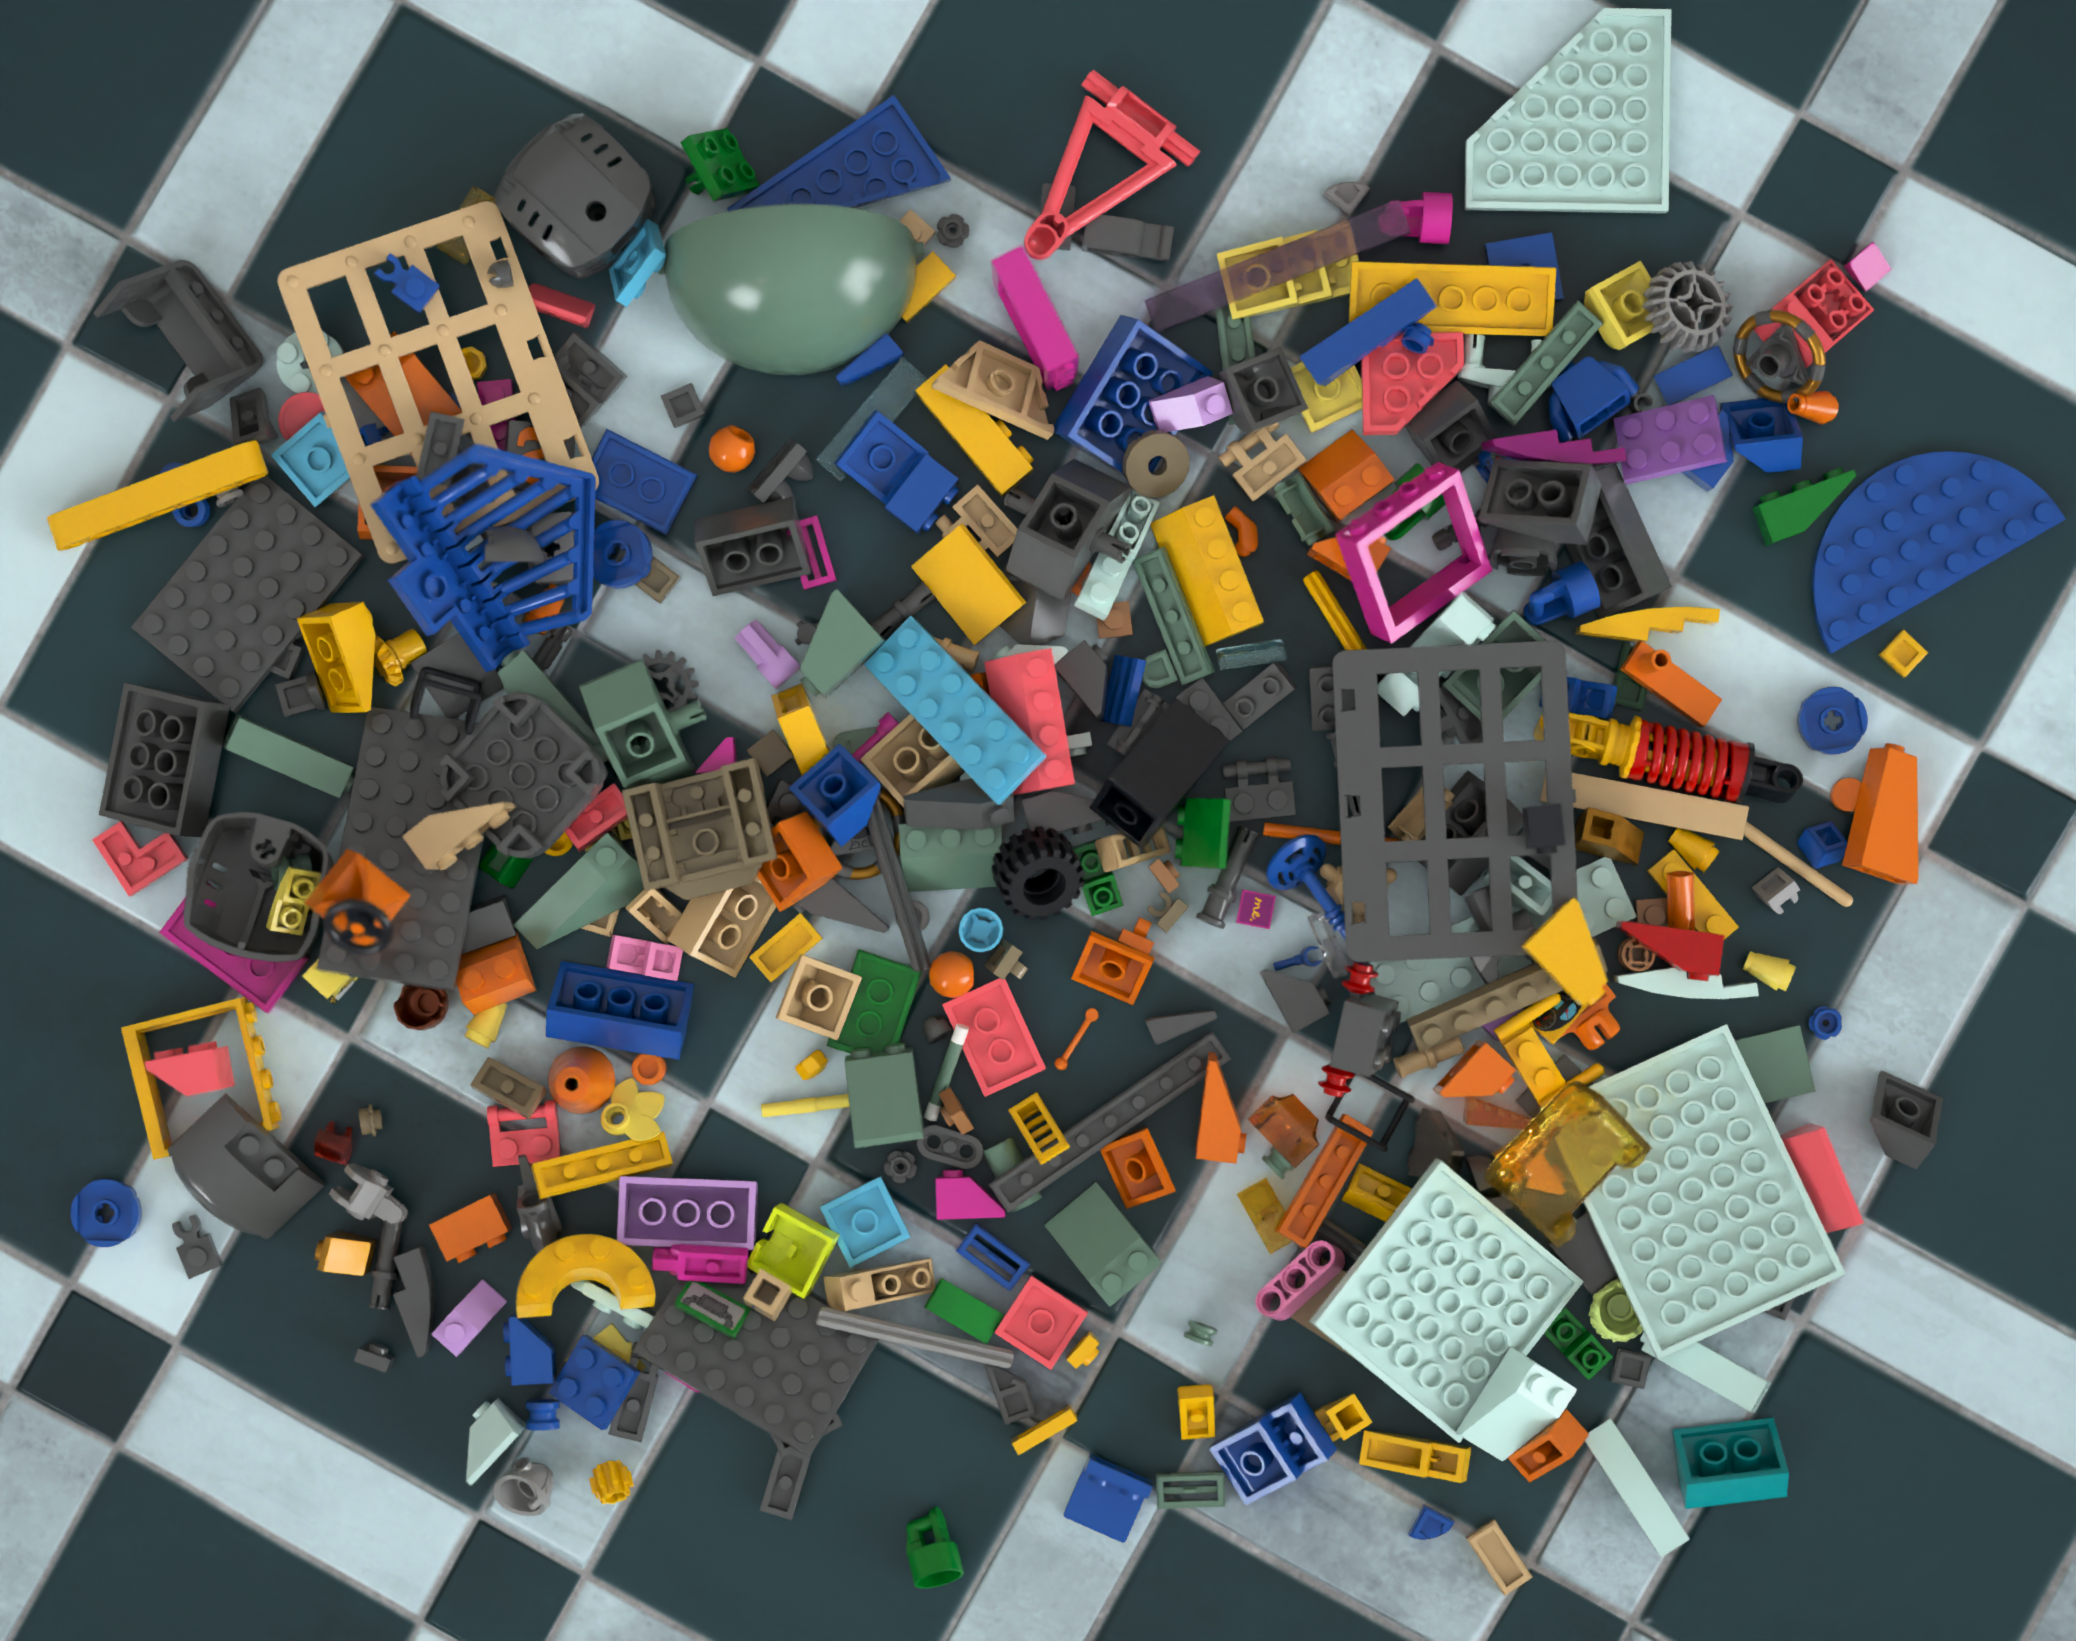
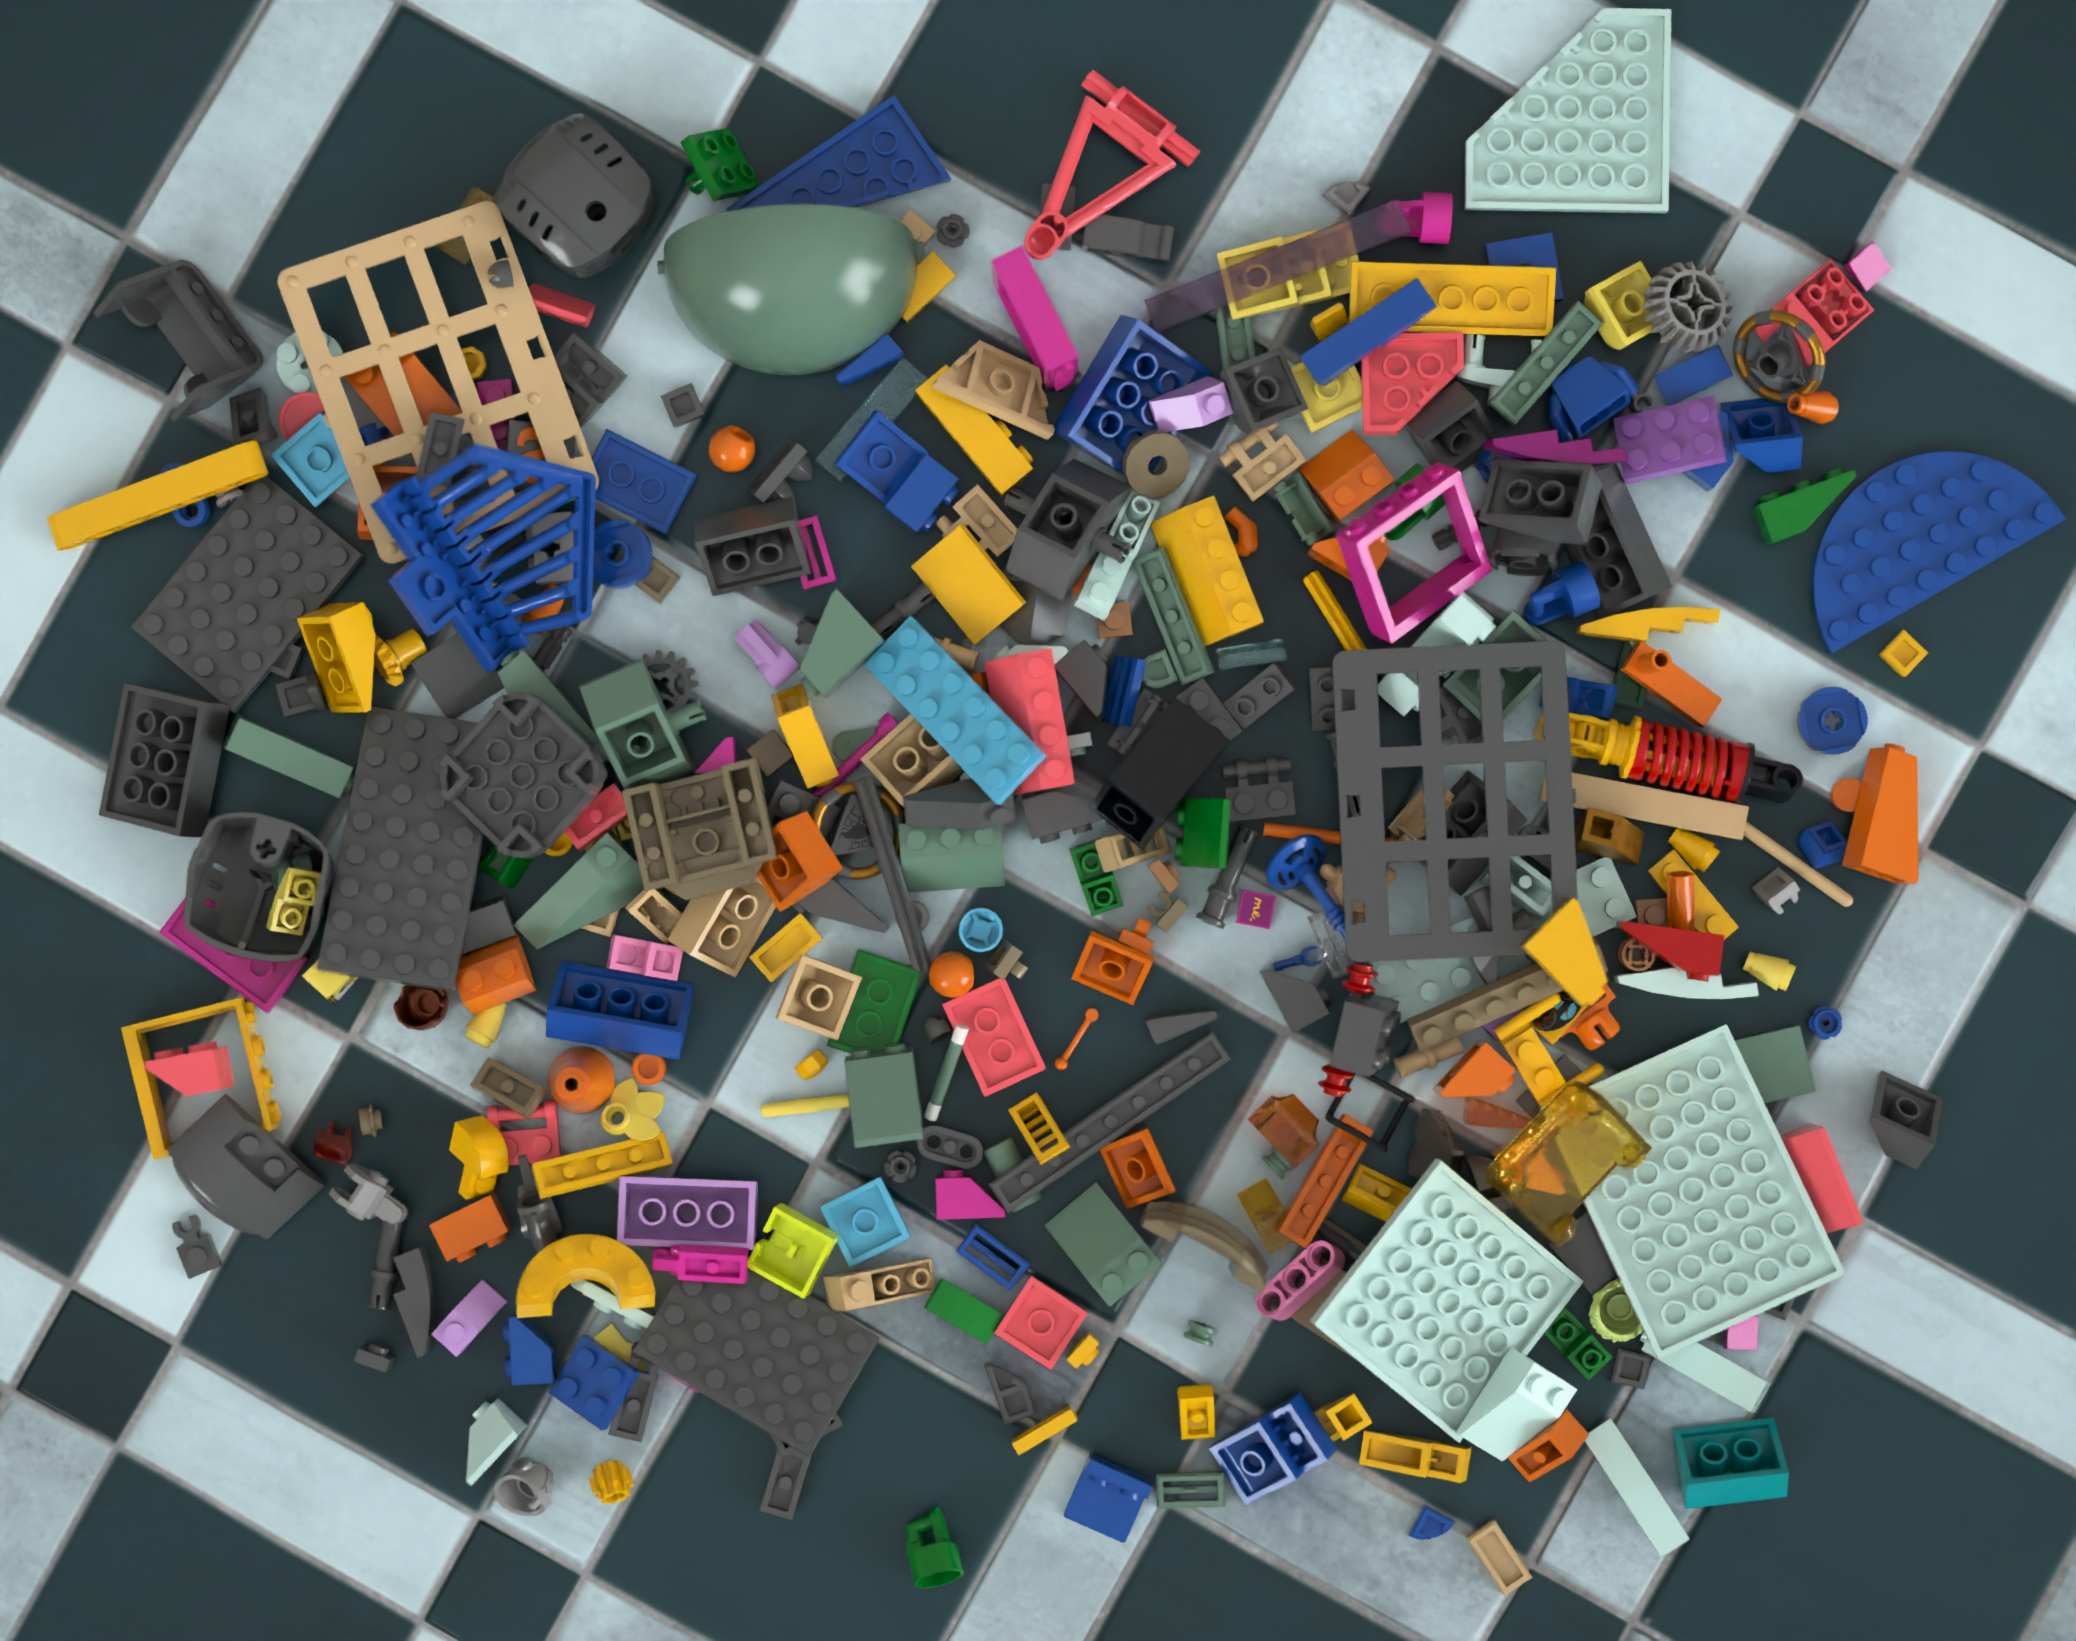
blue plate [70,1178,142,1247] -> none
coral plate [92,821,189,896] -> none
orange piece [304,849,411,955] -> none
slope [315,1230,377,1276] -> none
blue plate [374,253,440,315] -> none
tan slope [402,802,516,871] -> none
black piece [410,667,482,735] -> none
dark grey brick [485,526,544,562] -> none
blue wheel [526,1399,560,1431] -> none
medium azure plate [609,219,666,307] -> none
slope [674,1281,751,1339] -> none
tan brick [743,1269,792,1321] -> none
blue slope [789,743,881,847] -> none
light grey axle [816,1307,1014,1368] -> none
medium nougat plate [939,1087,974,1135] -> none
black tyre [992,827,1084,920] -> none
orange slope [1195,1052,1246,1164] -> none
blue plate [1401,323,1434,354] -> none
black brick [1522,803,1566,855] -> none
none -> yellow brick [449,1115,509,1200]
none -> dark tan slope [1139,1199,1269,1293]
none -> yellow slope [1310,302,1348,342]
none -> slope [1722,1315,1759,1350]

